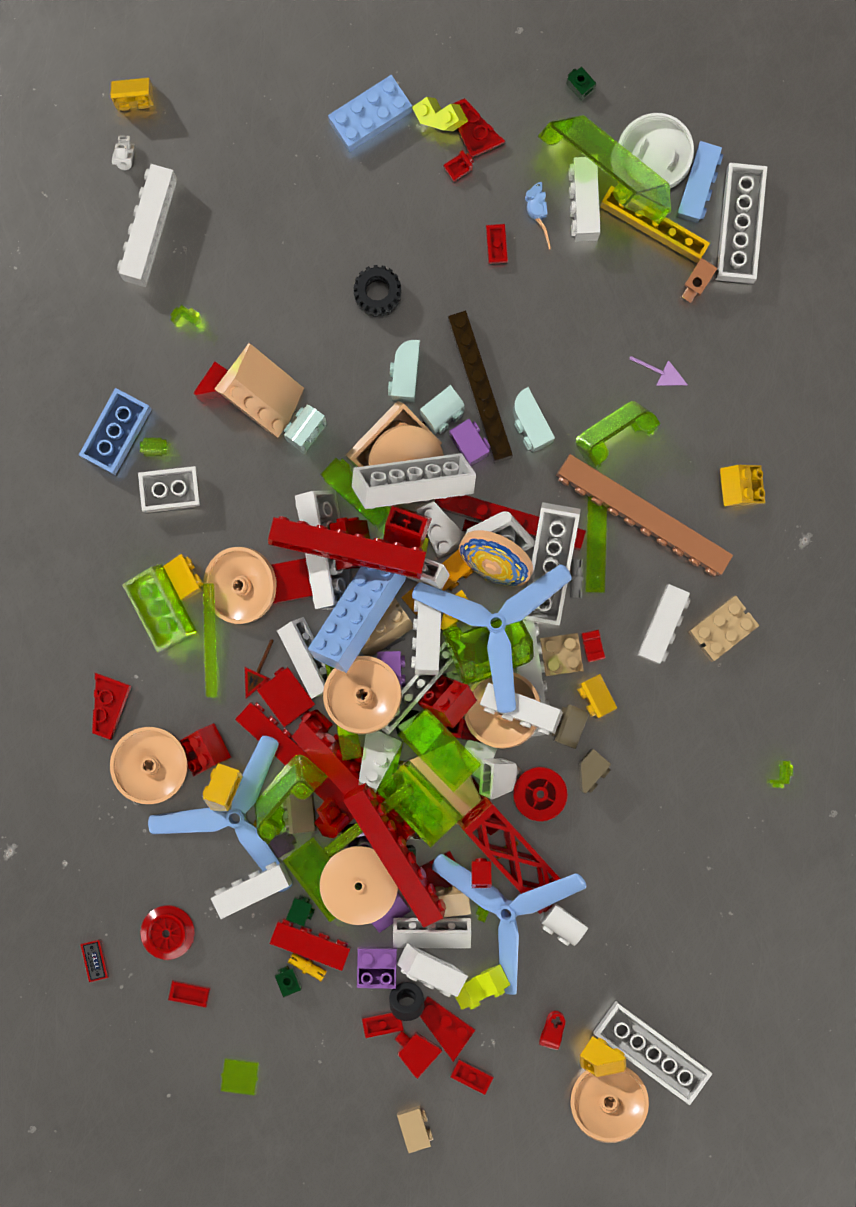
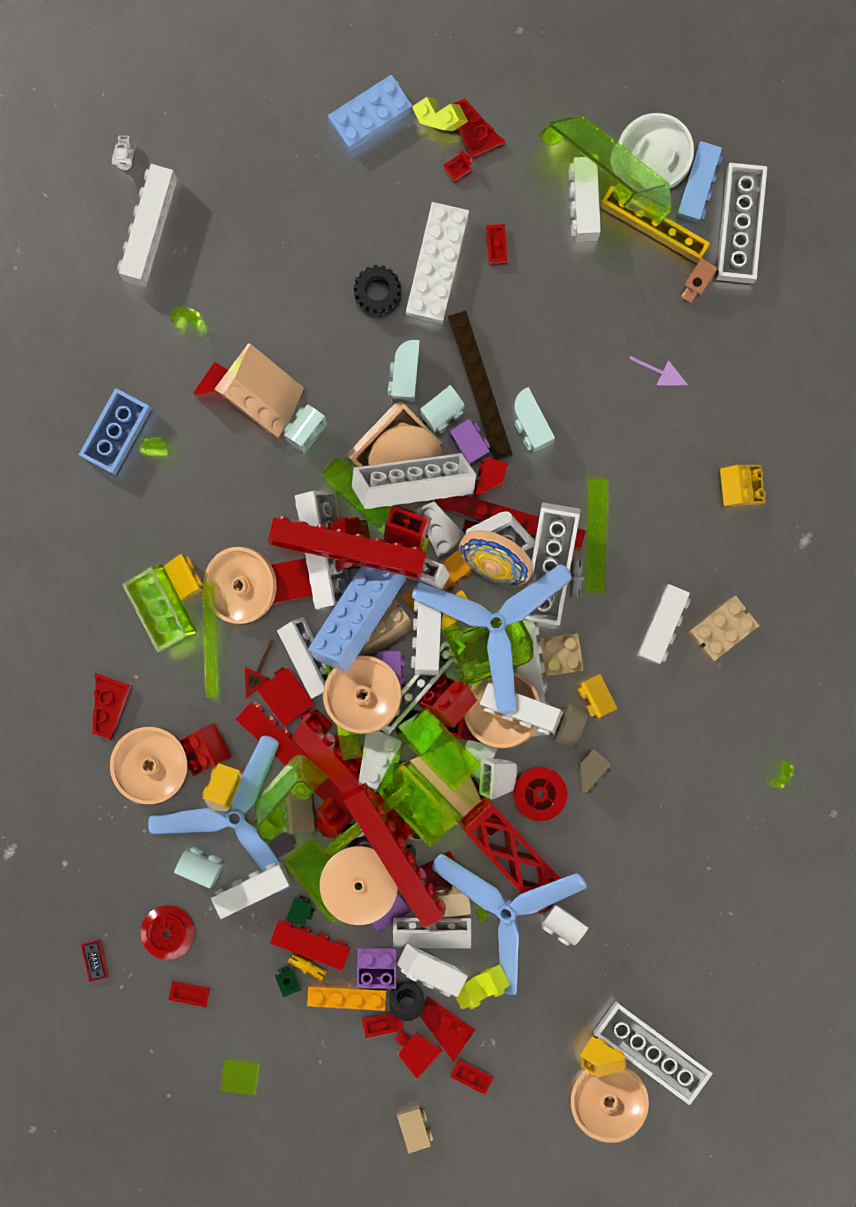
yellow slope [110,78,154,111] -> none
white brick [138,466,200,513] -> none
red brick [471,858,492,888] -> none
light blue animal [525,182,551,250] -> none
red piece [539,1010,566,1050] -> none
nougat brick [556,454,733,577] -> none
dark green brick [566,66,596,100] -> none
clear neon green windscreen [576,401,661,470] -> none
red piece [581,629,605,663] -> none
none -> light aqua brick [174,847,224,889]
none -> light orange brick [307,984,387,1011]
none -> white brick [406,202,469,325]
none -> red slope [474,457,508,499]

